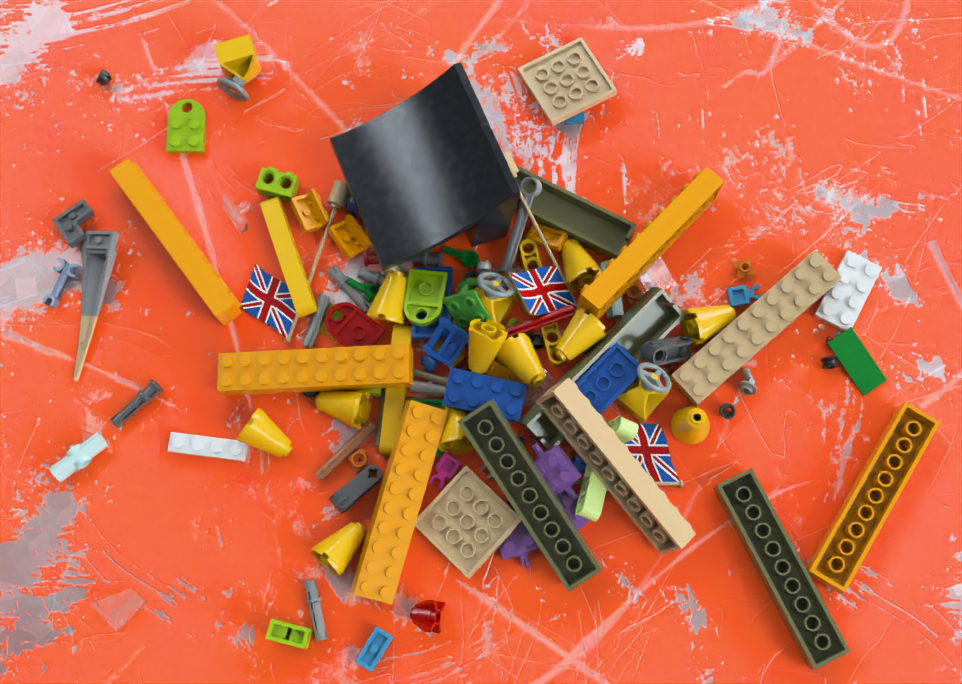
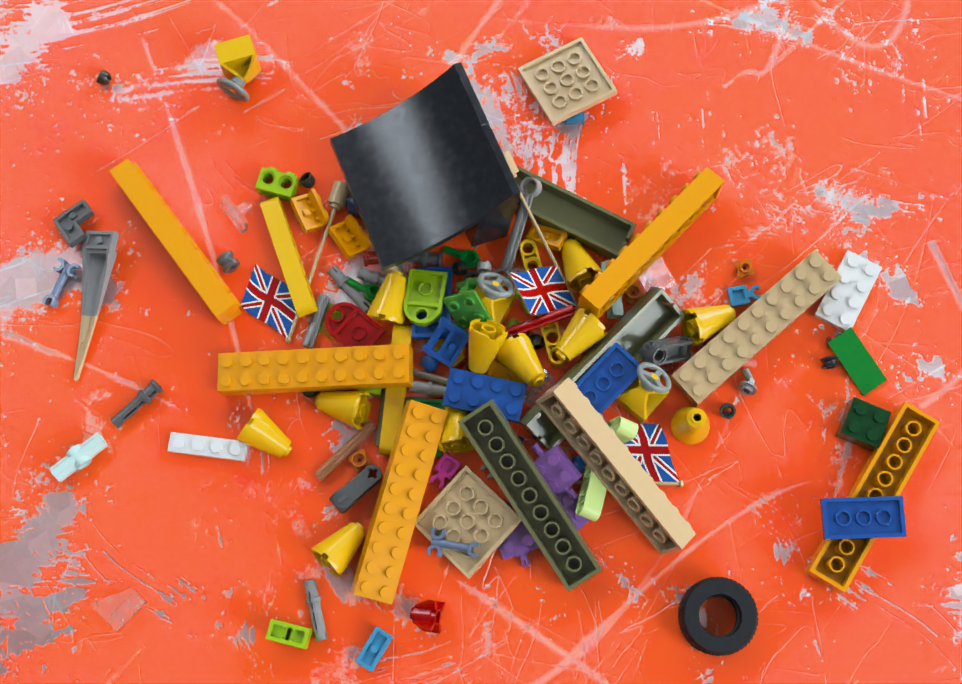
lime plate [166,99,206,153] -> none
olive brick [713,468,851,670] -> none
none -> dark grey wheel [216,250,240,274]
none -> pearl dark grey hinge [299,172,316,188]
none -> sand blue bar [427,527,481,558]
none -> pearl dark grey hinge [452,261,468,276]
none -> black tyre [678,577,759,656]
none -> blue plate [820,496,907,540]
none -> dark green brick [835,397,891,452]

